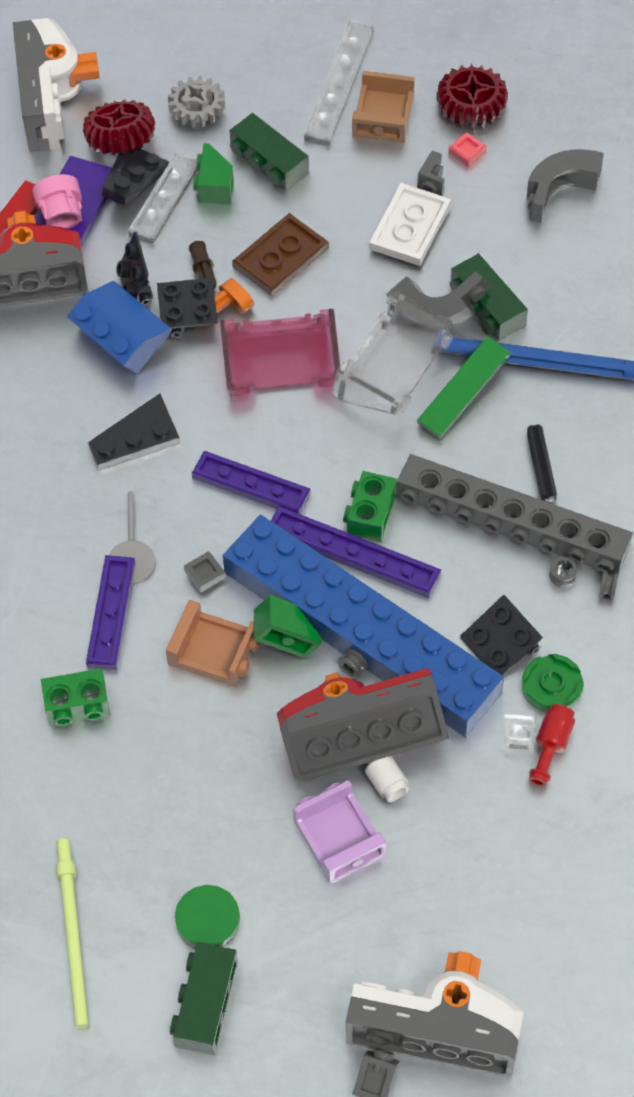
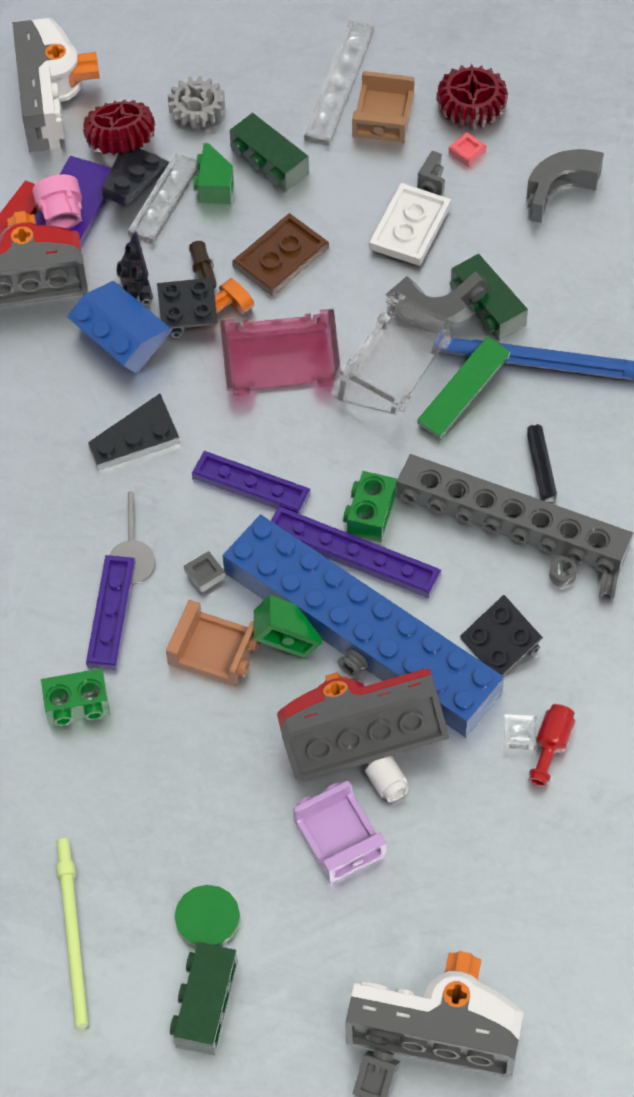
green tile [521,654,584,712] -> none

